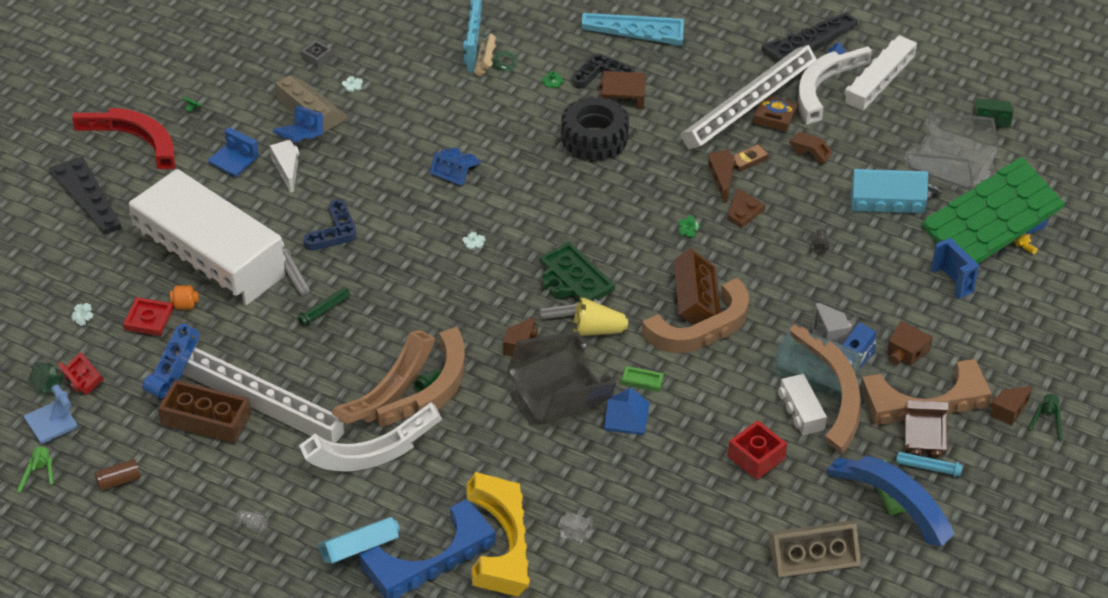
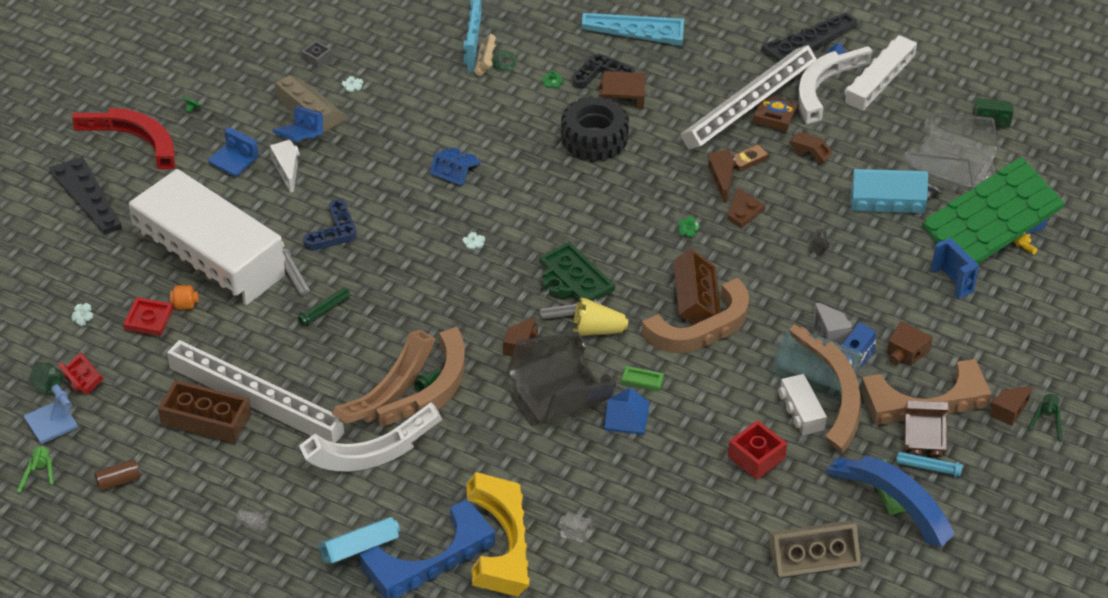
blue piece [142,323,199,399] -> none

